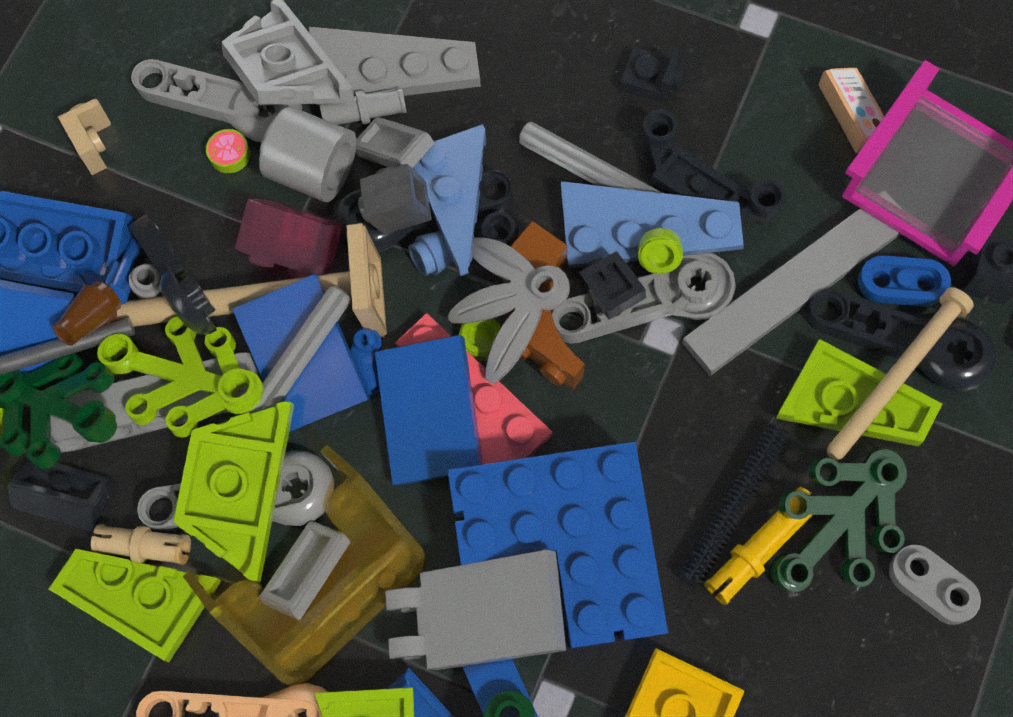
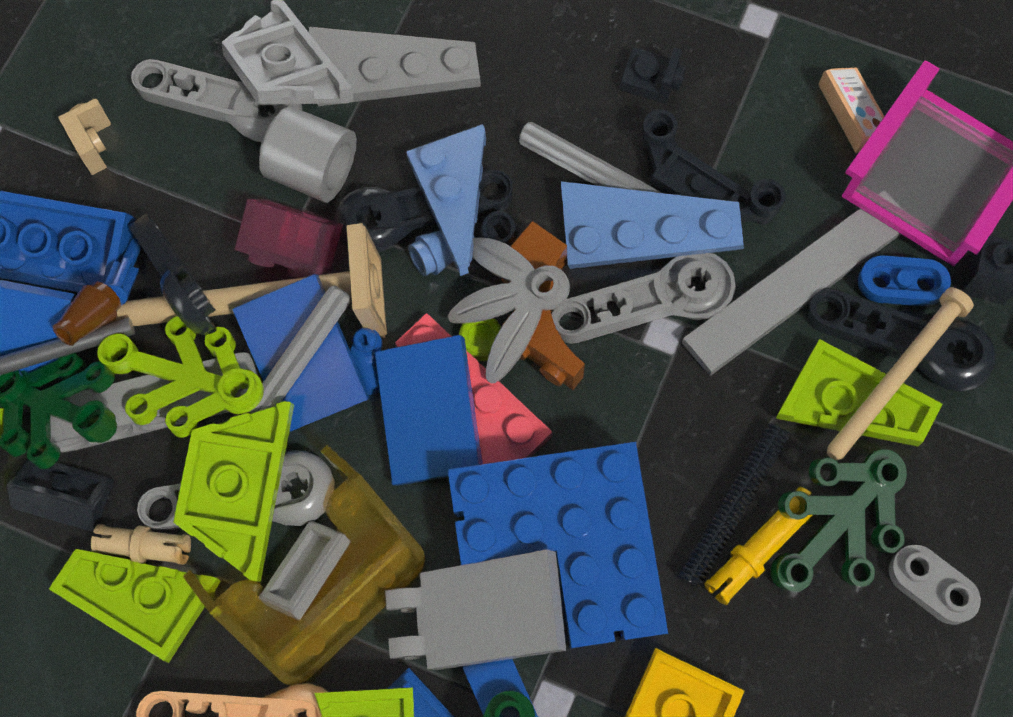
light grey pin [129,263,163,299] -> none
tile [206,129,251,173] -> none
light grey pin [320,86,407,125] -> none
light grey tile [355,117,435,168] -> none
flat silver brick [358,164,432,235] -> none
black bracket [579,251,646,320] -> none
lime tile [638,228,683,274] -> none

